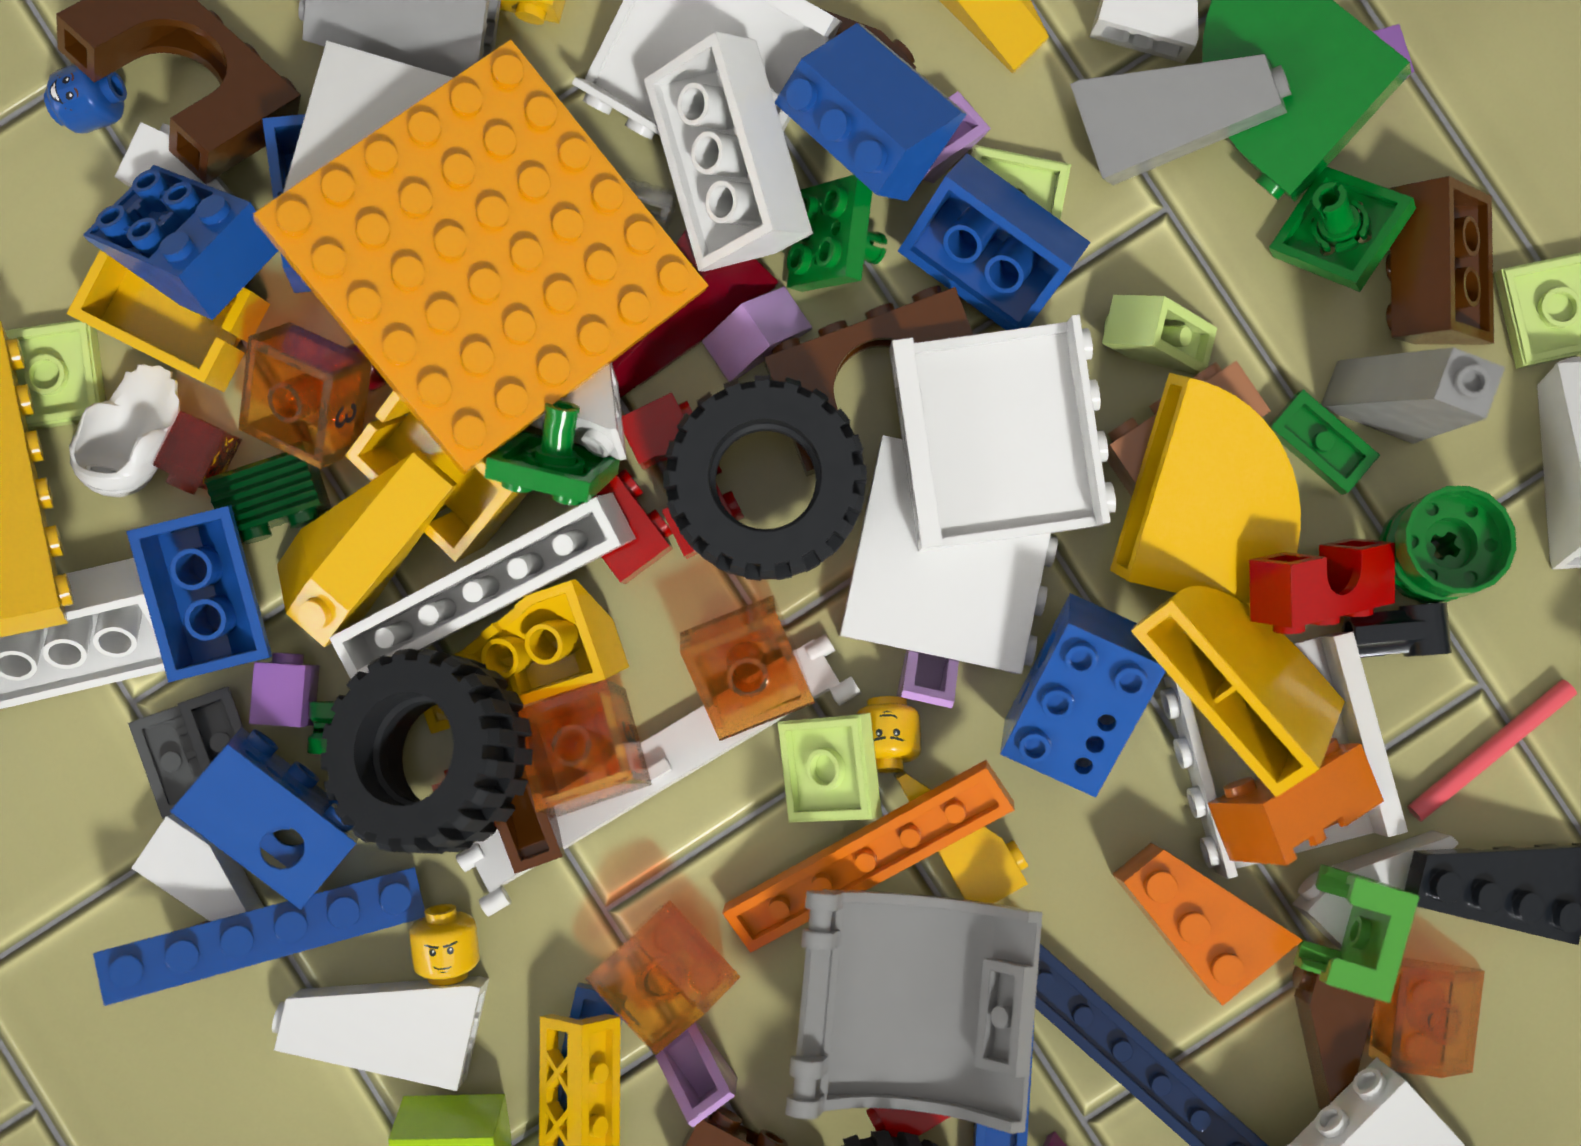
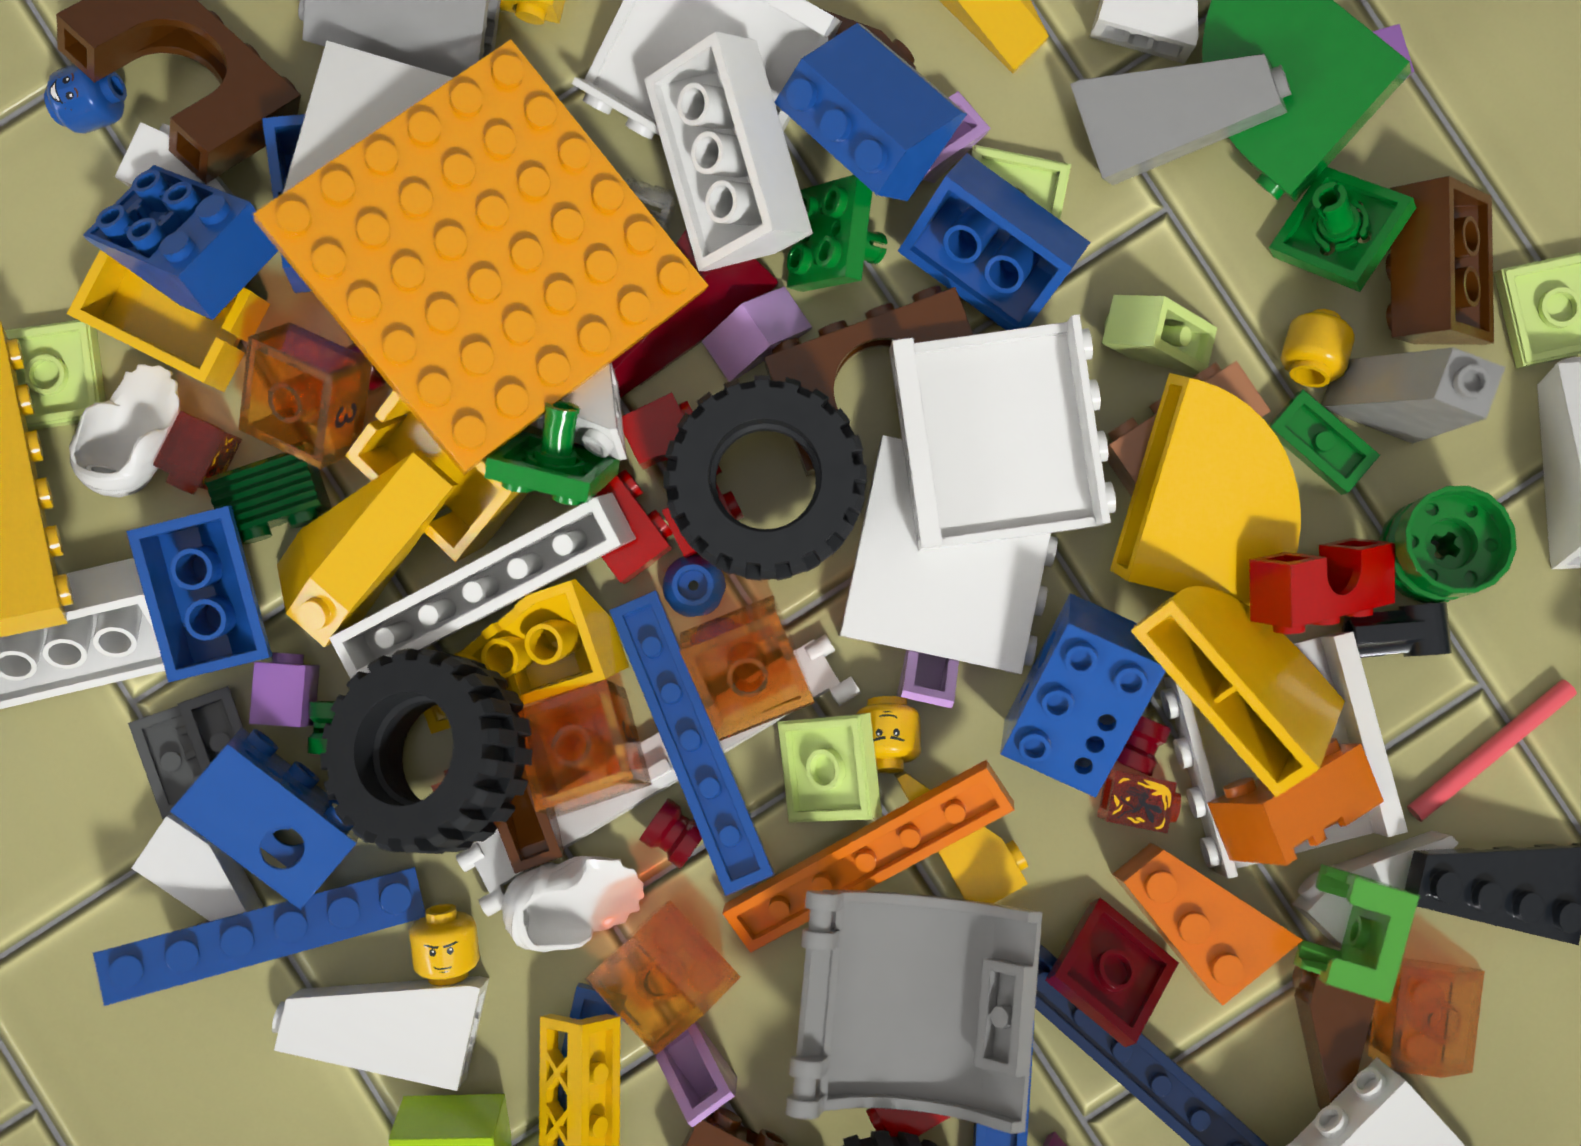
none -> white hair [501,856,644,952]
none -> blue plate [609,590,775,896]
none -> dark red wheel [639,798,702,869]
none -> blue plate [662,554,726,617]
none -> dark red plate [1045,897,1179,1047]
none -> clear red brick [1097,768,1181,834]
none -> dark red wheel [1116,716,1171,777]
none -> yellow head [1281,309,1355,388]

